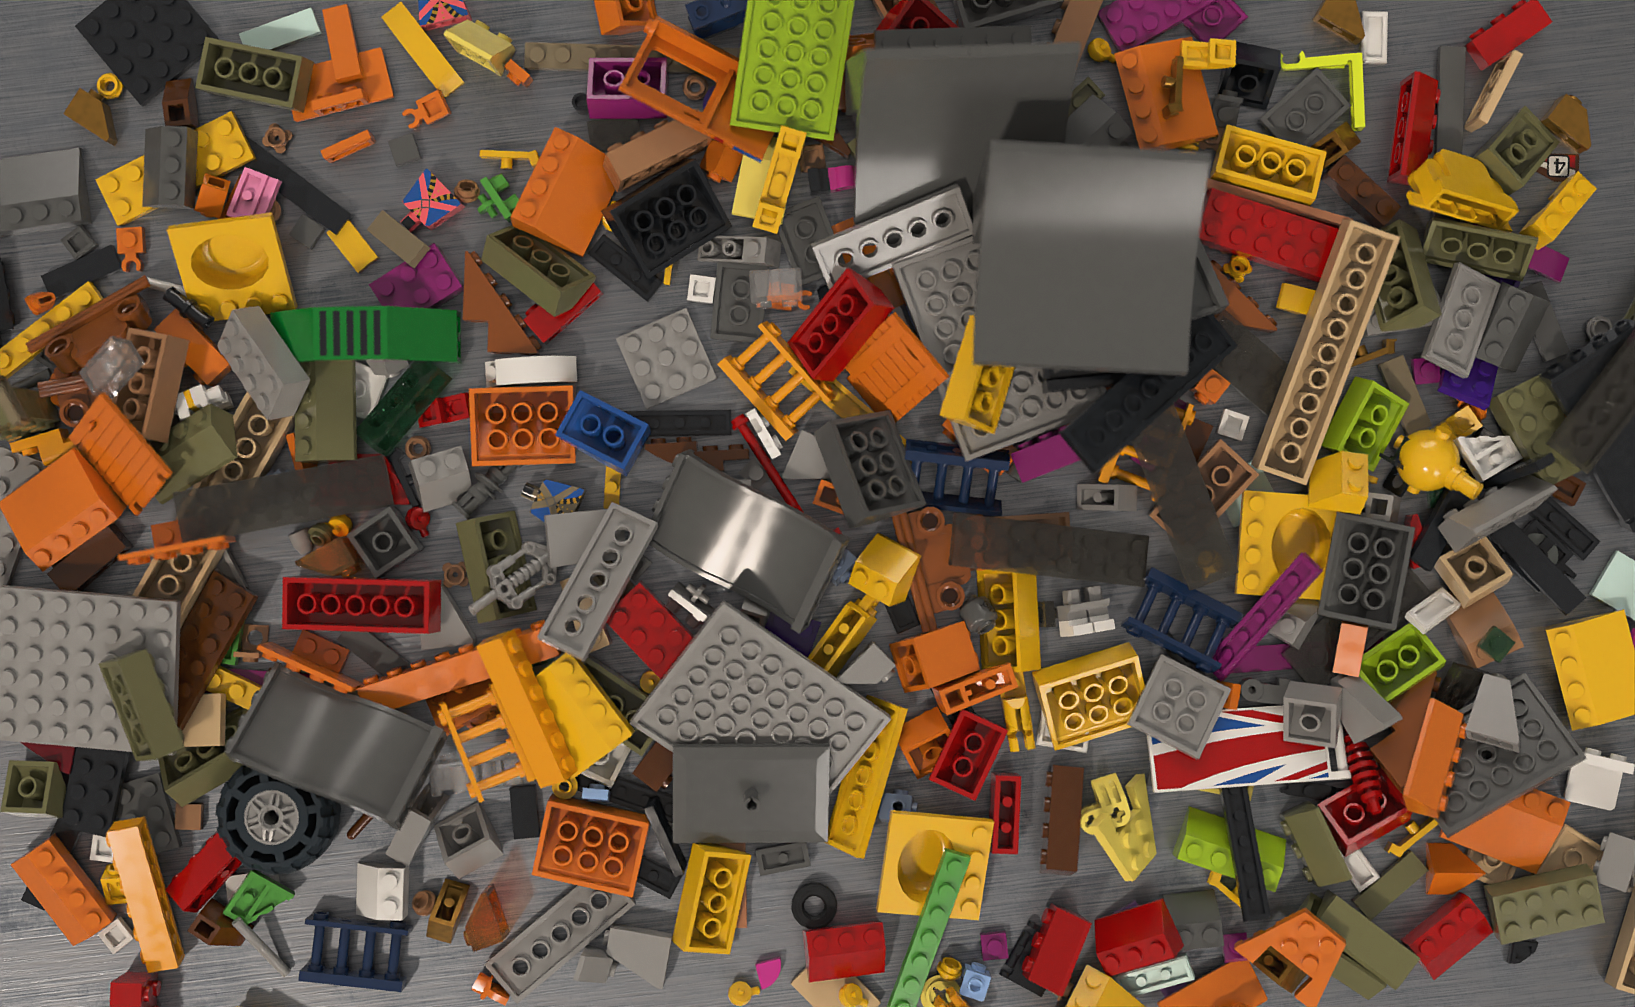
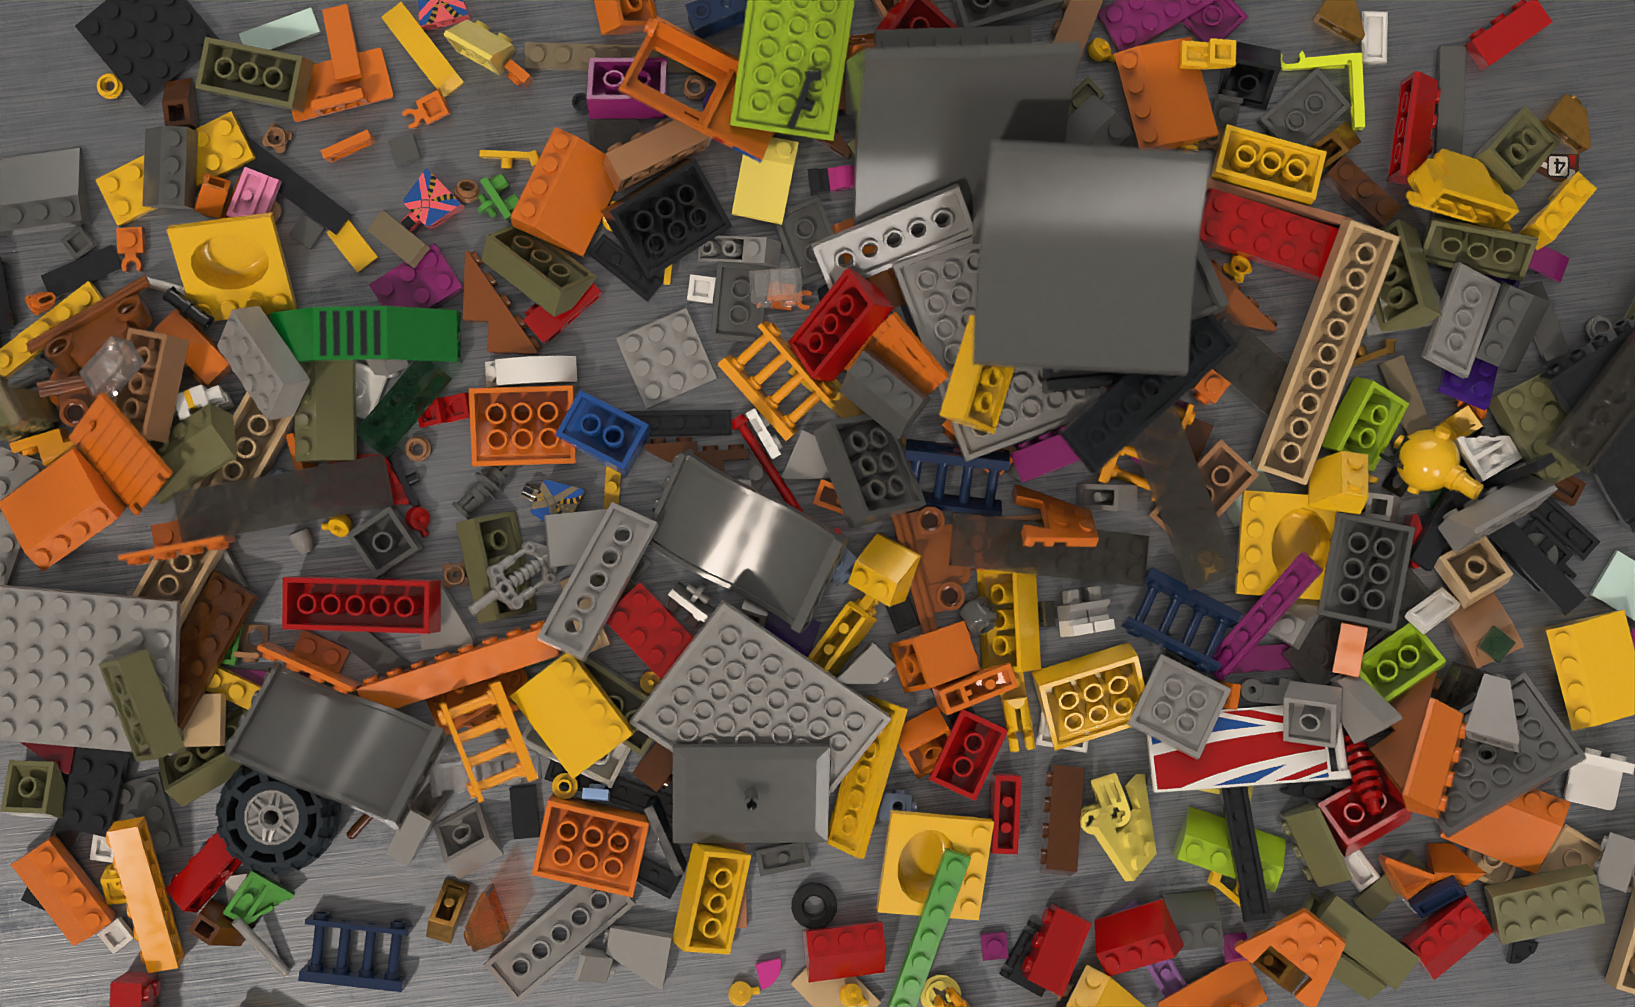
reddish brown brick [47,523,134,592] -> none
pearl gold slope [63,88,118,146] -> none
medium nougat tile [175,803,204,830] -> none
clear orange slope [295,536,365,578] -> none
olive plate [308,522,334,546] -> none
white slope [356,862,410,921] -> none
light grey slope [408,446,471,512] -> none
medium nougat plate [412,890,437,916] -> none
orange piece [471,972,510,1005] -> none
light orange brick [476,629,578,788] -> none
orange brick [699,140,743,183] -> none
yellow slope [752,125,807,234] -> none
medium nougat tile [799,143,826,174] -> none
yellow plate [936,957,962,981] -> none
light blue bracket [959,962,991,1001] -> none
light aqua tile [1112,953,1195,997] -> none
pearl gold piece [1161,56,1183,119] -> none
white plate [1216,409,1250,441] -> none
yellow slope [1276,283,1316,316] -> none
yellow piece [1383,817,1438,857] -> none
magenta plate [1411,358,1441,385] -> none
tan tile [1463,50,1523,133] -> none
none -> black piece [787,69,821,129]
none -> dark grey slope [840,350,931,440]
none -> orange wing [1012,484,1099,547]
none -> orange slope [1378,854,1435,900]
none -> dark blue tile [1408,875,1467,918]

